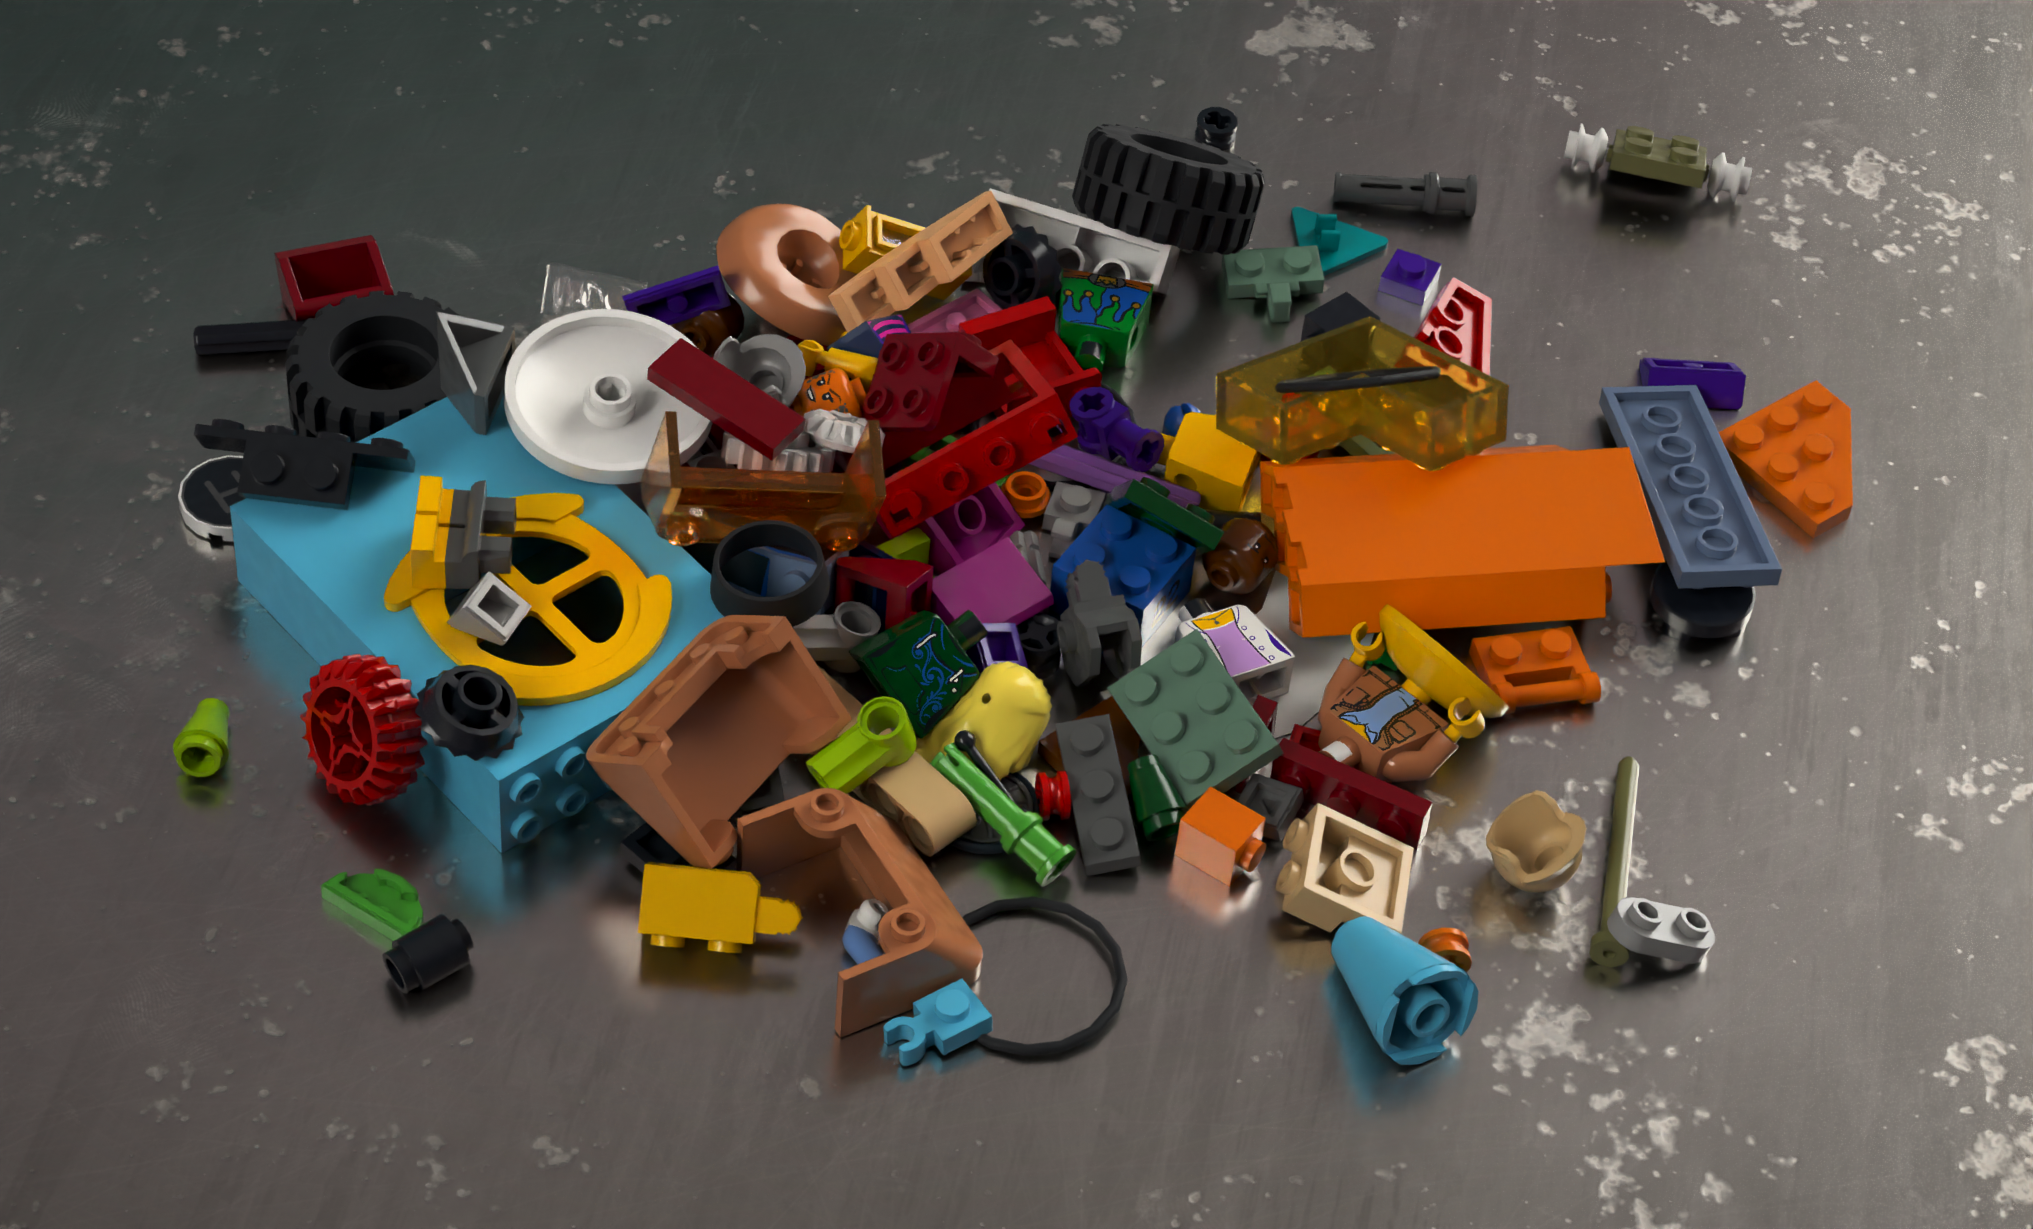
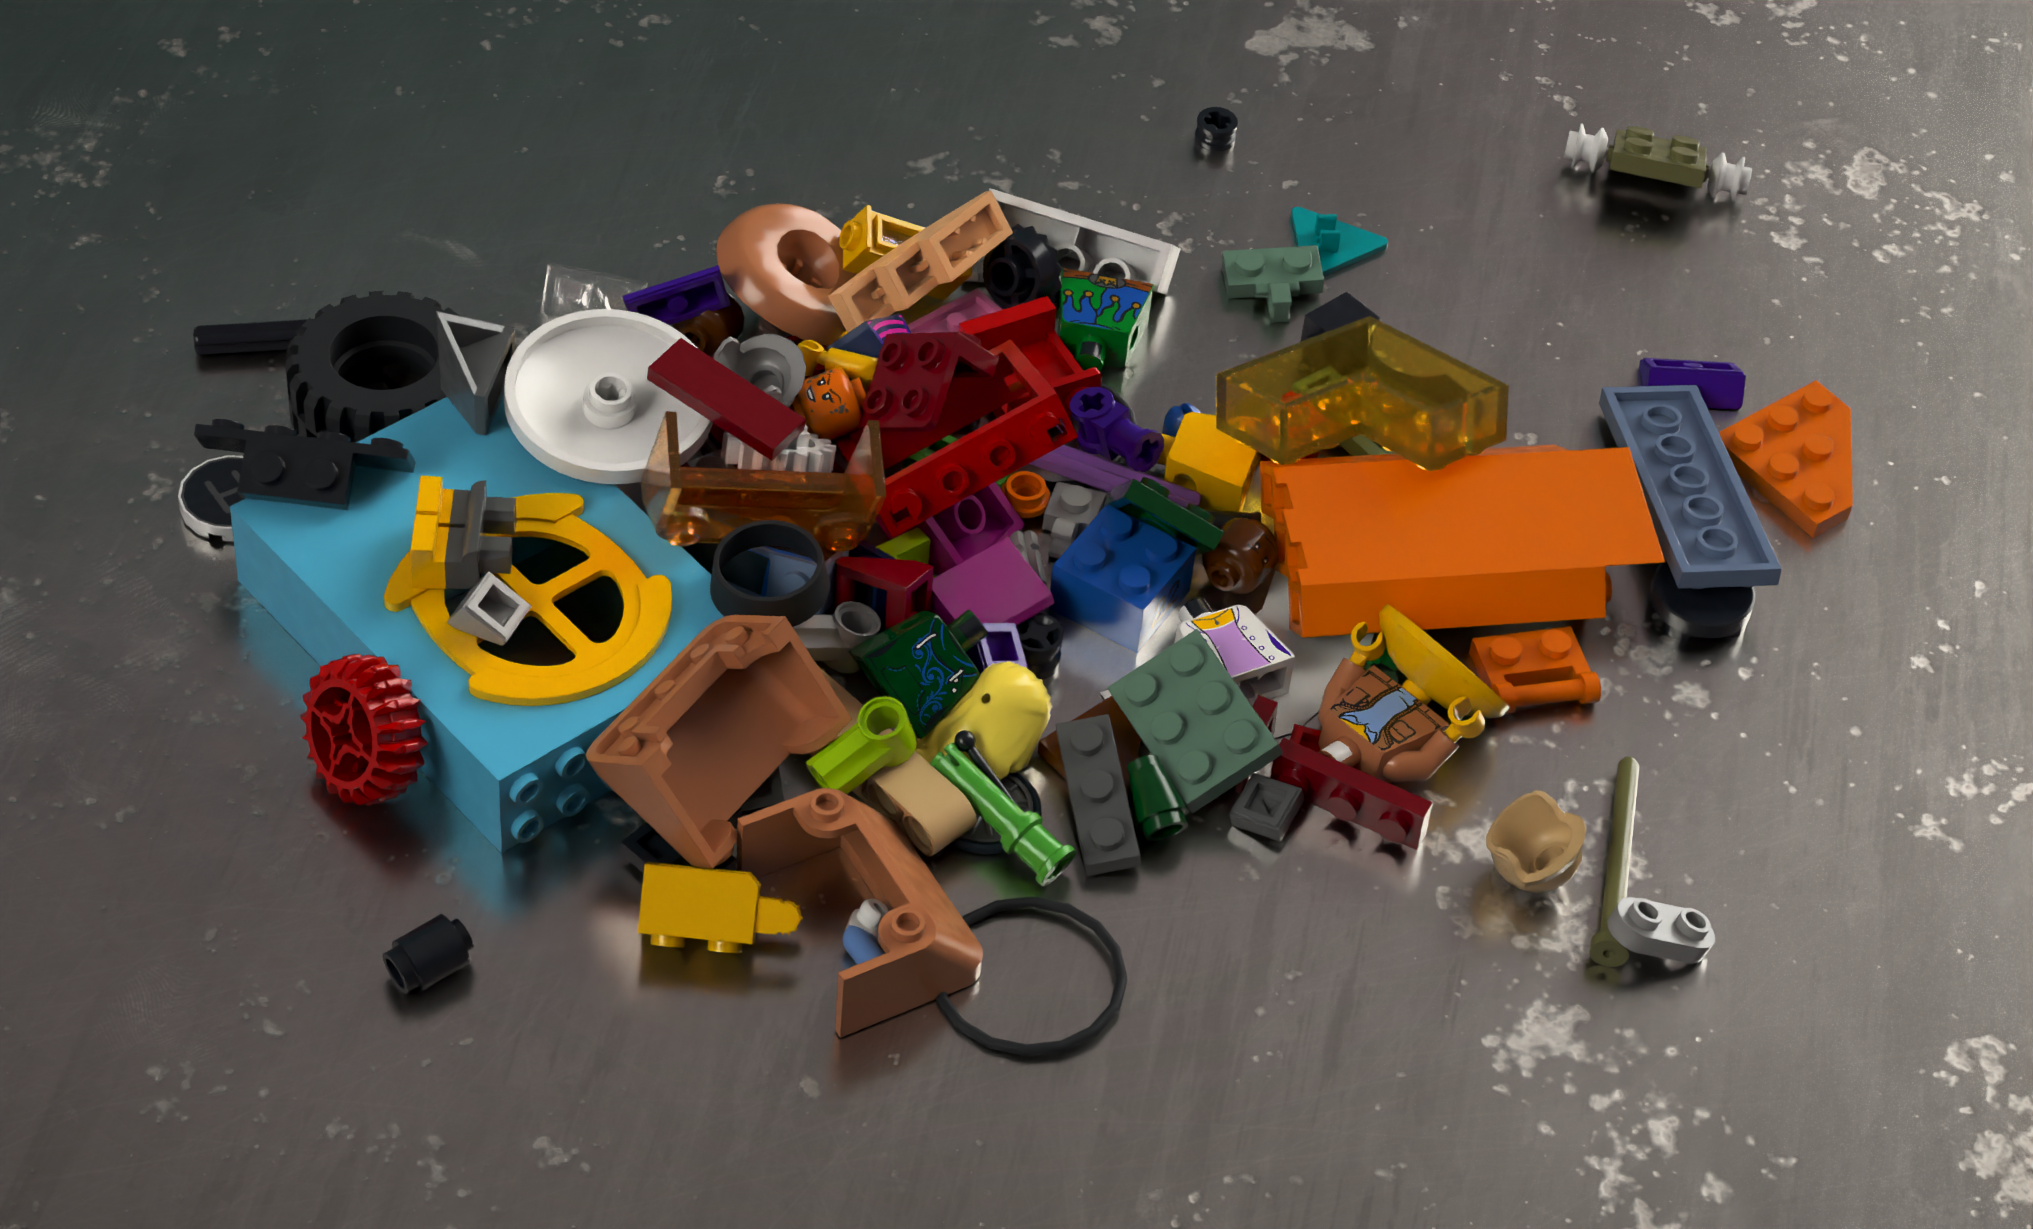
lime cone [173,698,230,777] -> none
dark red tile [274,235,394,321] -> none
bright green tile [321,868,424,941] -> none
black piece [415,665,524,761] -> none
white gear [804,409,885,454] -> none
medium azure plate [883,978,993,1066] -> none
red bush [1035,771,1071,821] -> none
dark grey hinge [1057,559,1142,687] -> none
black tyre [1072,124,1265,255] -> none
orange brick [1174,786,1266,887] -> none
black piece [1275,366,1441,393] -> none
tan plate [1276,803,1414,934] -> none
medium azure cone [1331,916,1479,1065] -> none
dark grey pin [1333,172,1478,217] -> none
dark purple plate [1378,248,1442,306] -> none
red wing [1397,277,1492,401] -> none
orange bush [1418,928,1472,972] -> none

